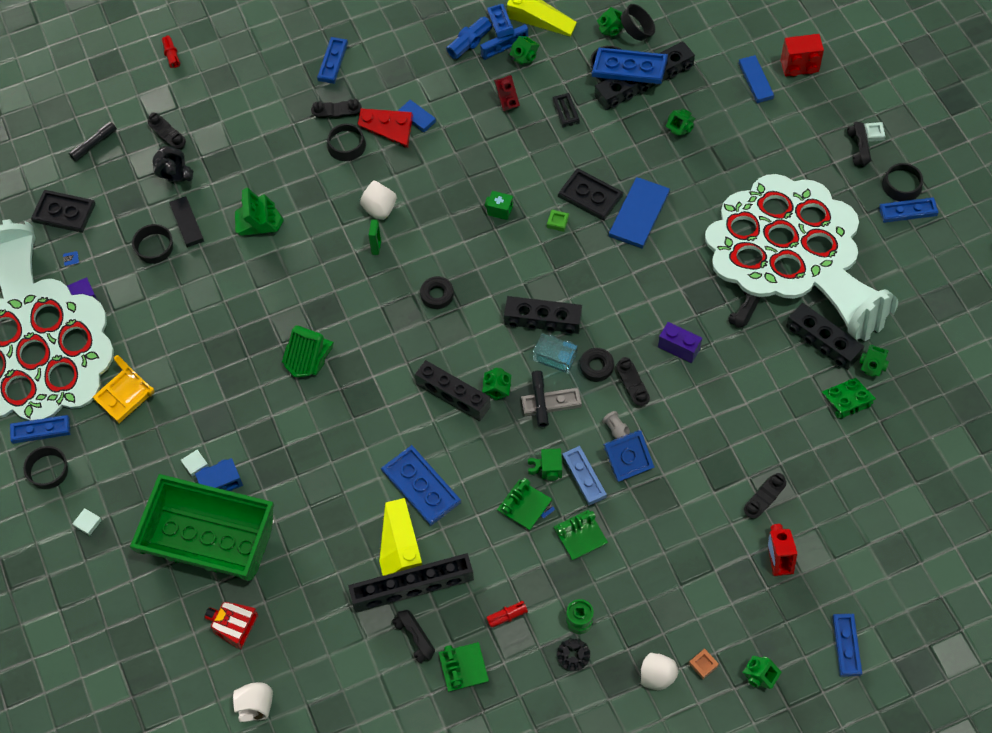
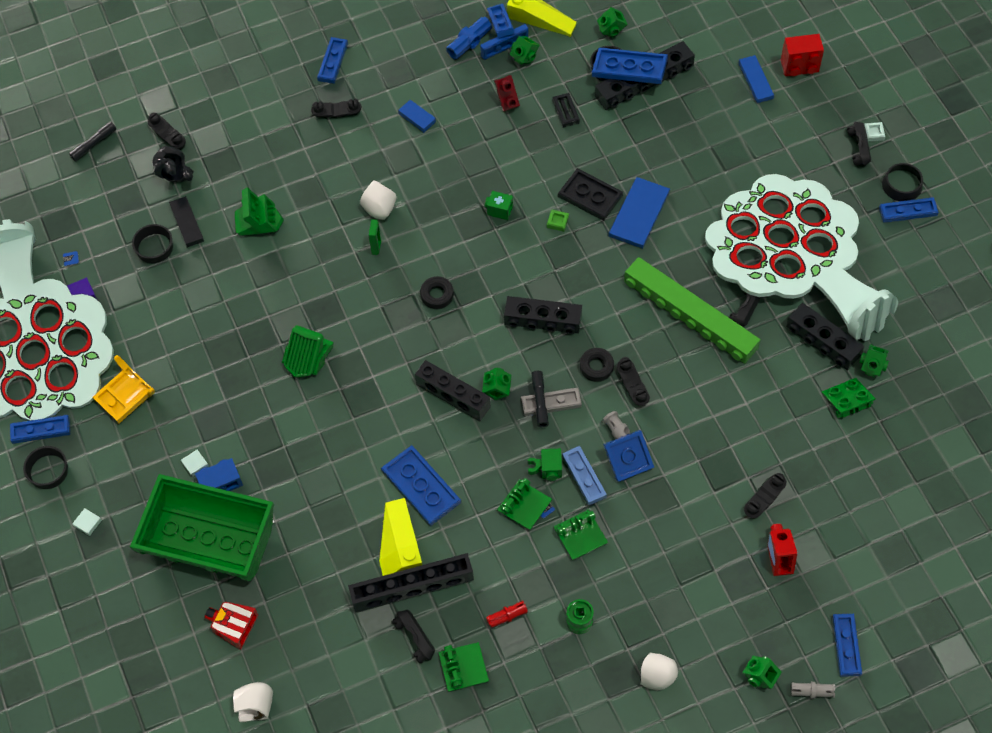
black tile [31,190,96,233] -> none
red axle [162,36,181,68] -> none
black tyre [327,123,366,161] -> none
red wing [358,108,413,148] -> none
clear light blue brick [533,333,577,374] -> none
black gear [557,638,590,671] -> none
black tyre [621,4,655,41] -> none
dark purple brick [658,322,702,363] -> none
green brick [666,109,696,136] -> none
nougat plate [689,649,719,679] -> none
none -> bright green brick [624,257,761,364]
none -> light grey pin [791,681,835,698]

